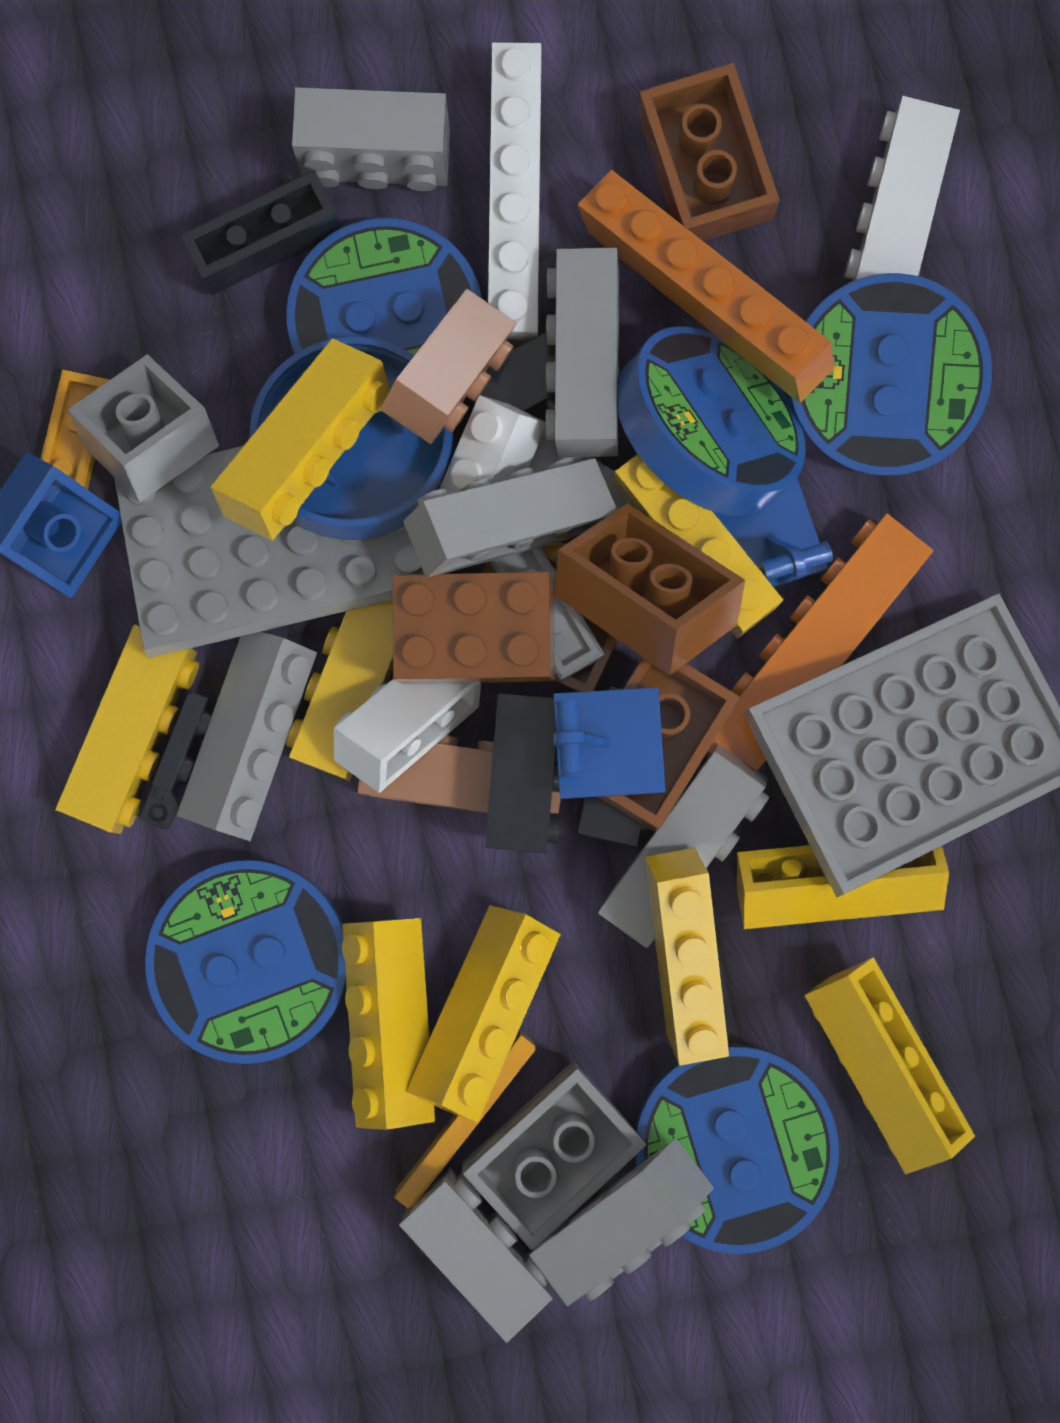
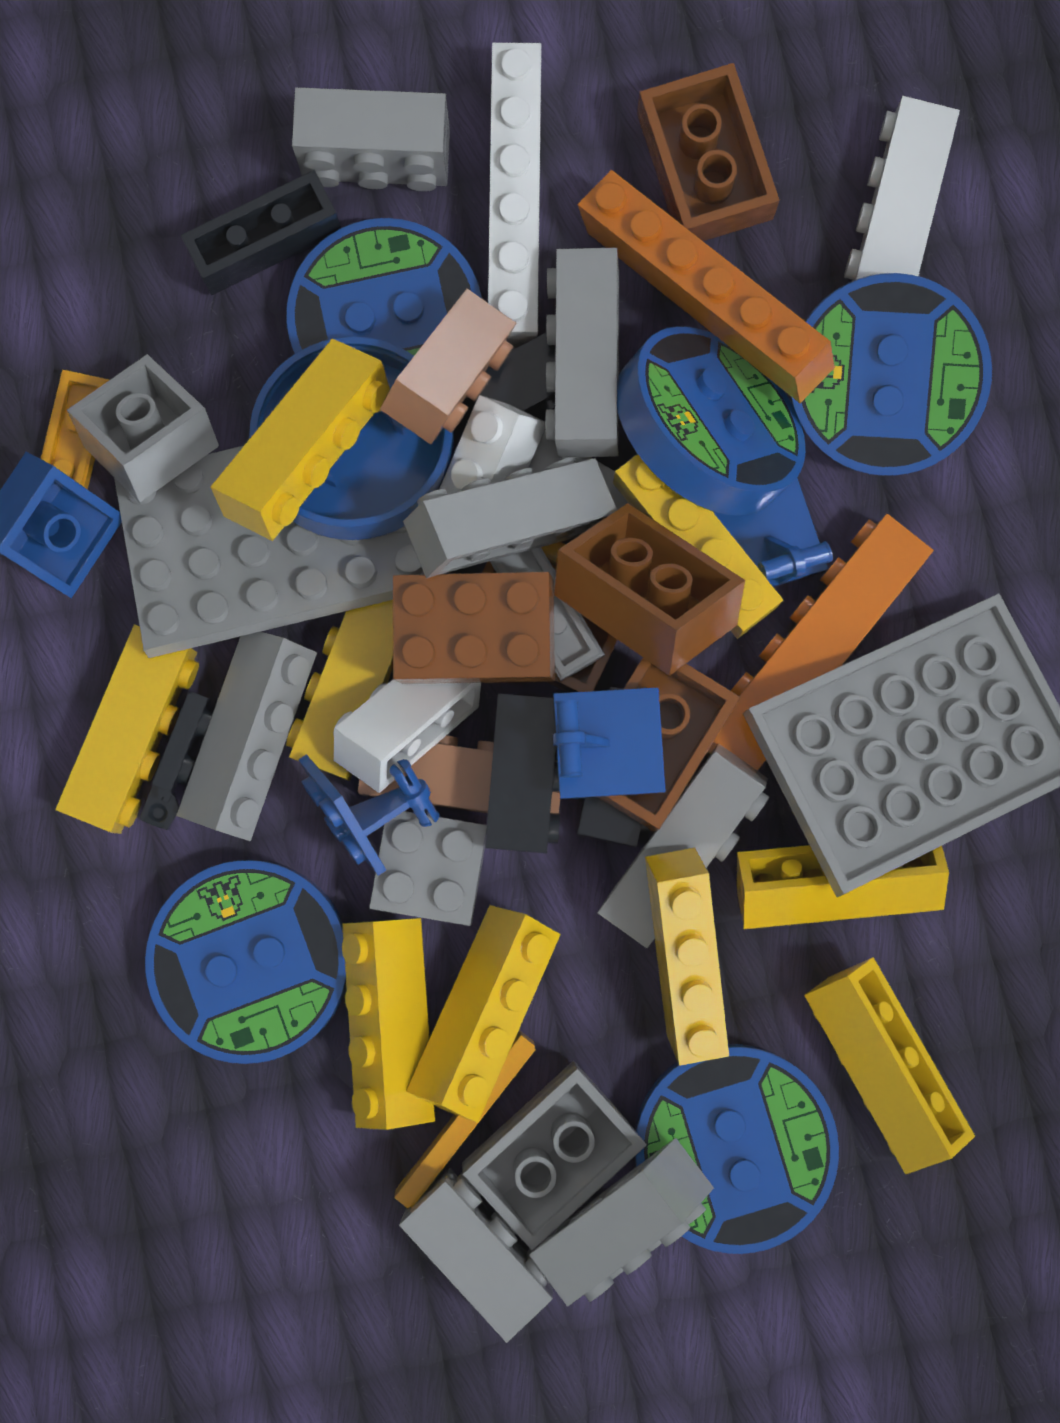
none -> blue plate [299,754,440,876]
none -> light grey brick [370,811,487,926]

